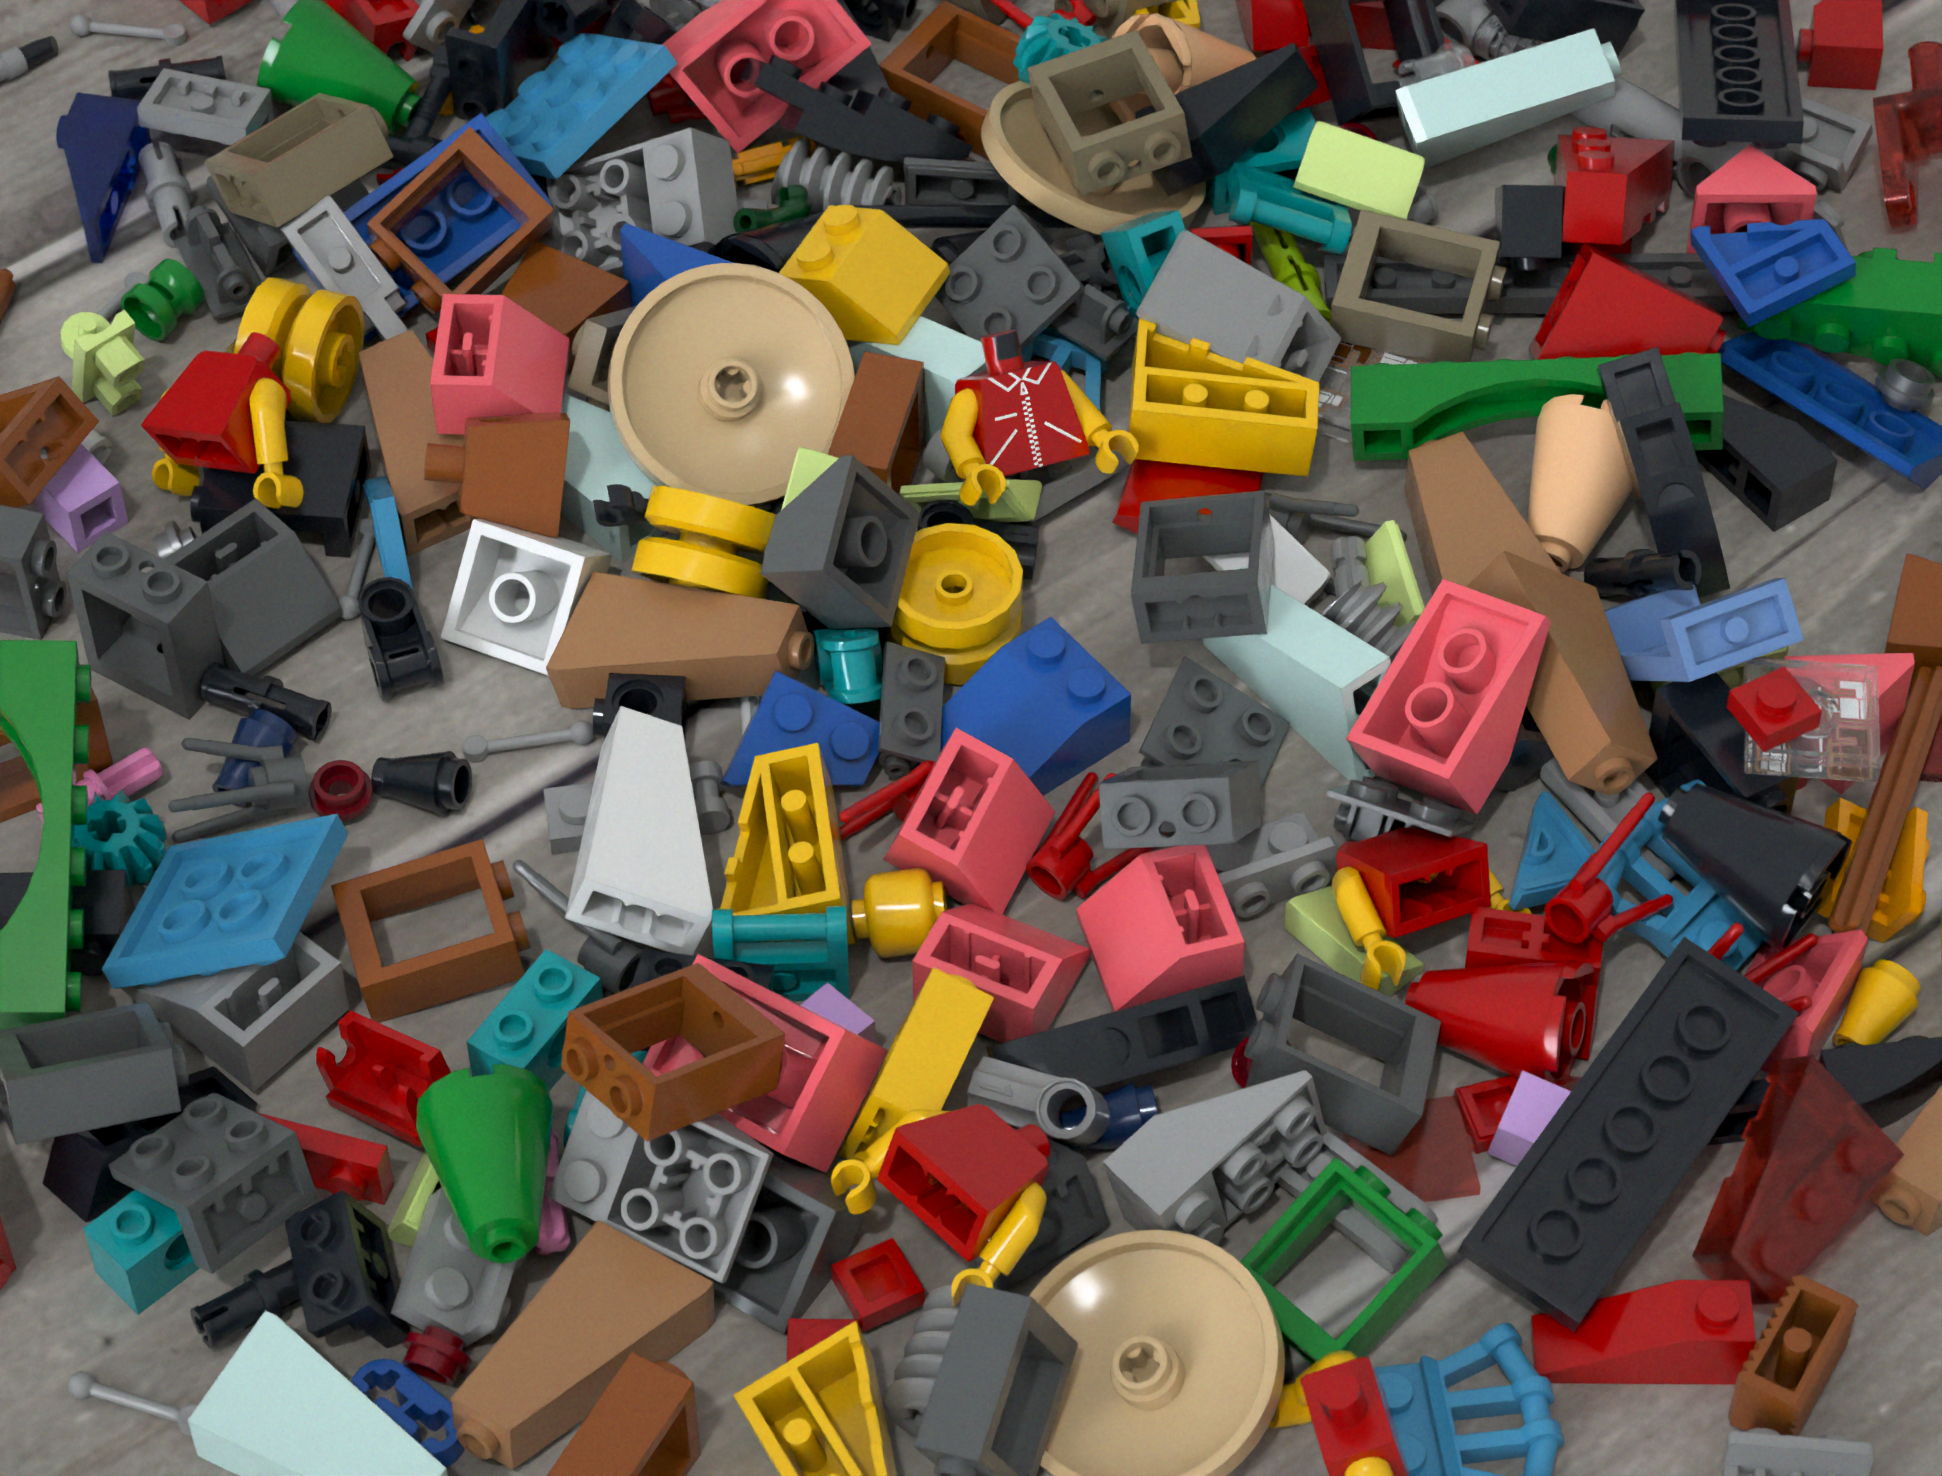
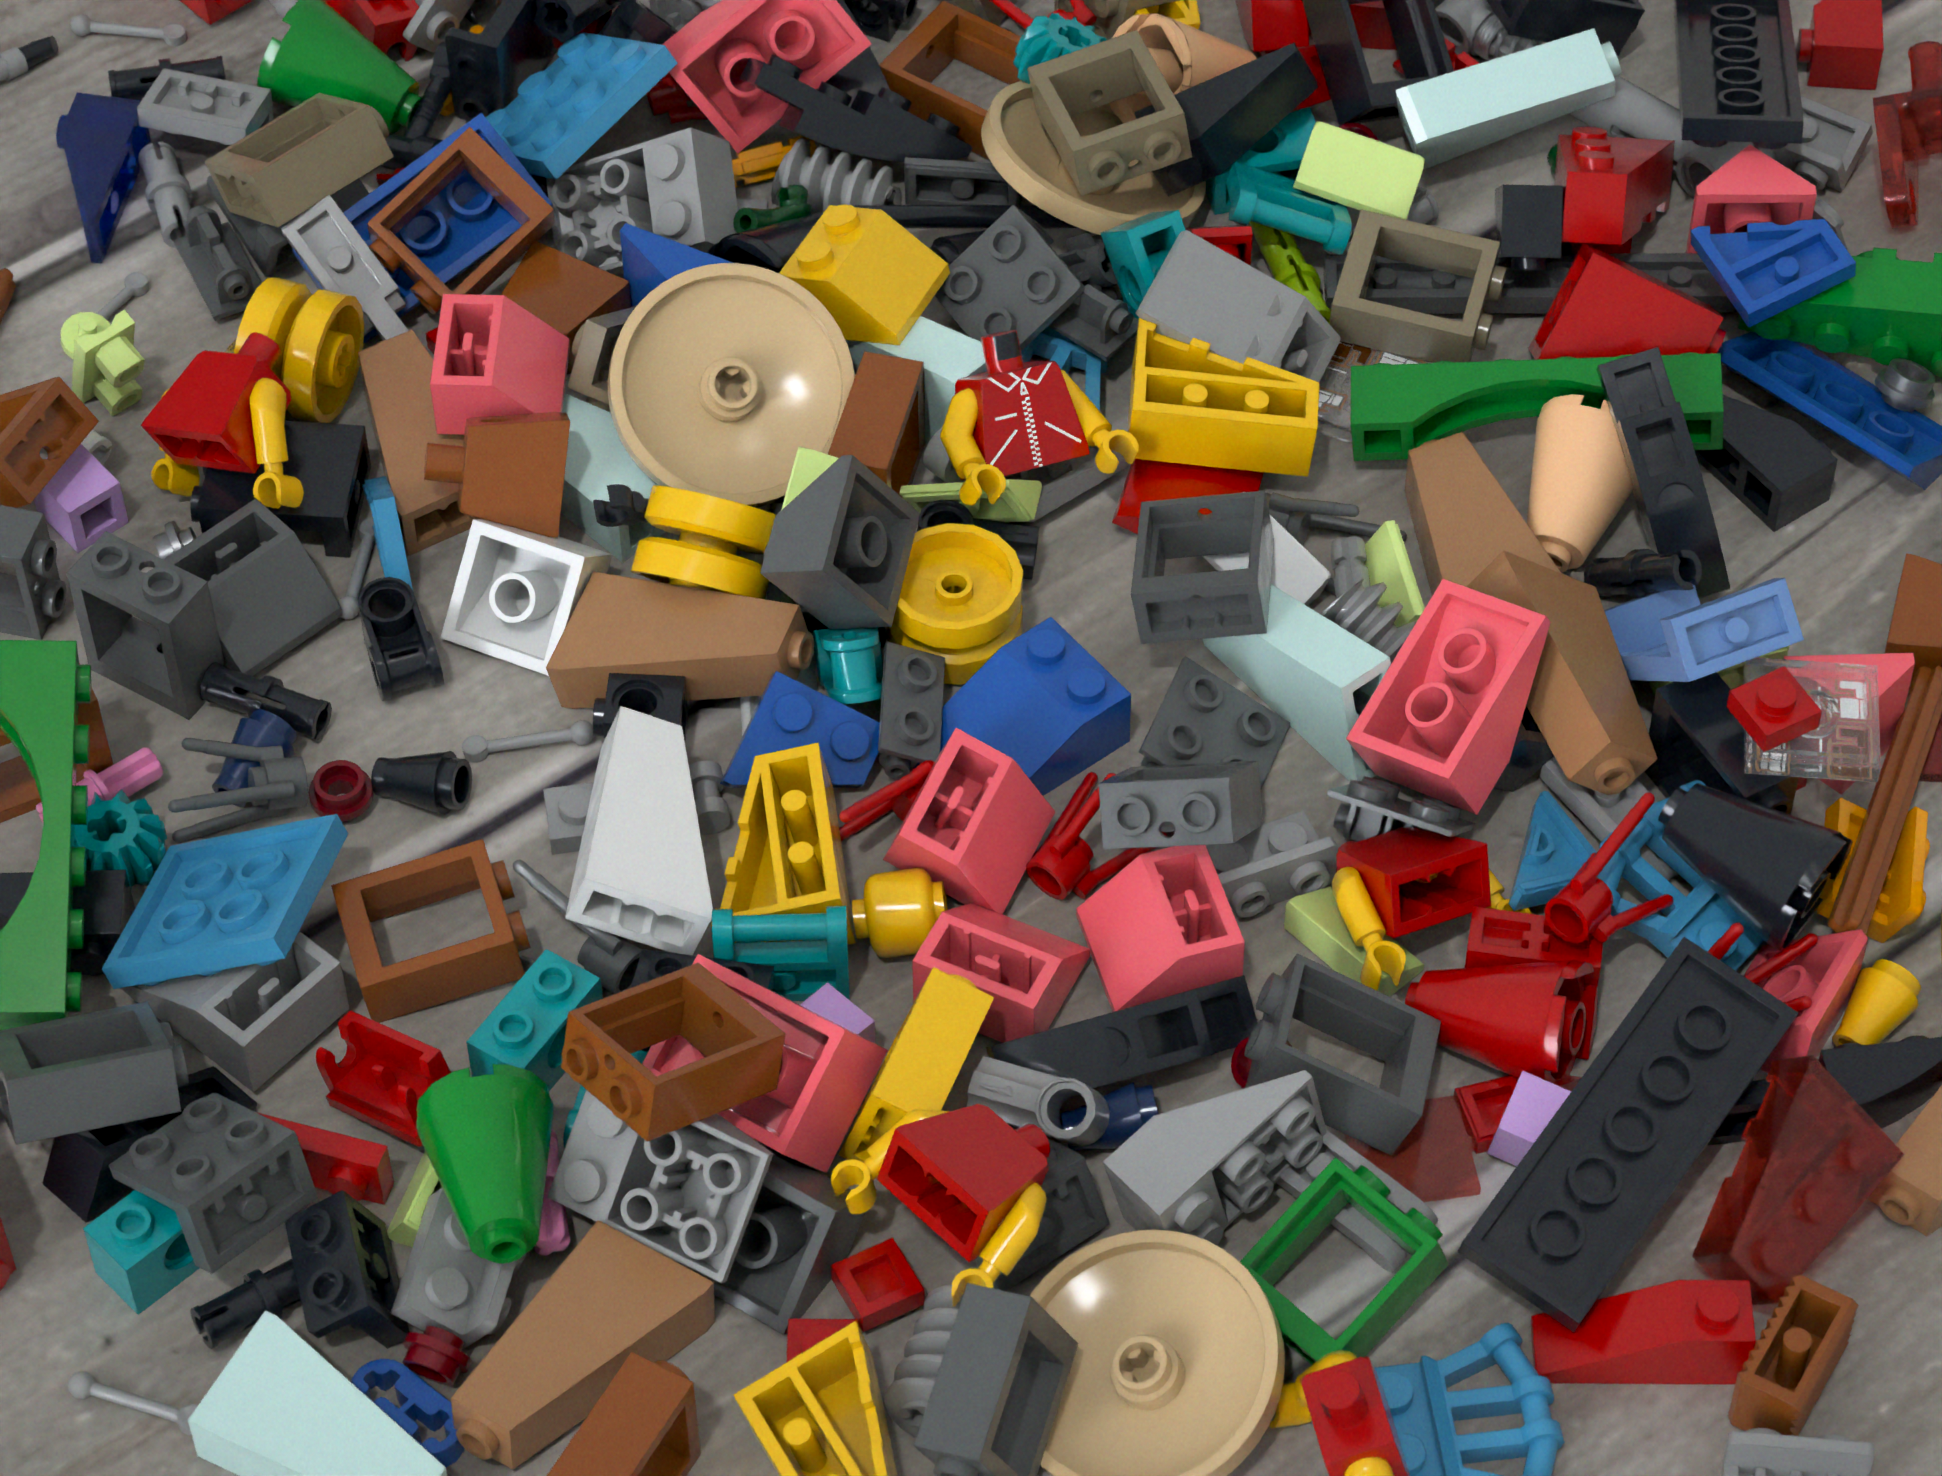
green wheel [121,258,205,341] -> none
clear pin [1398,43,1475,88] -> none

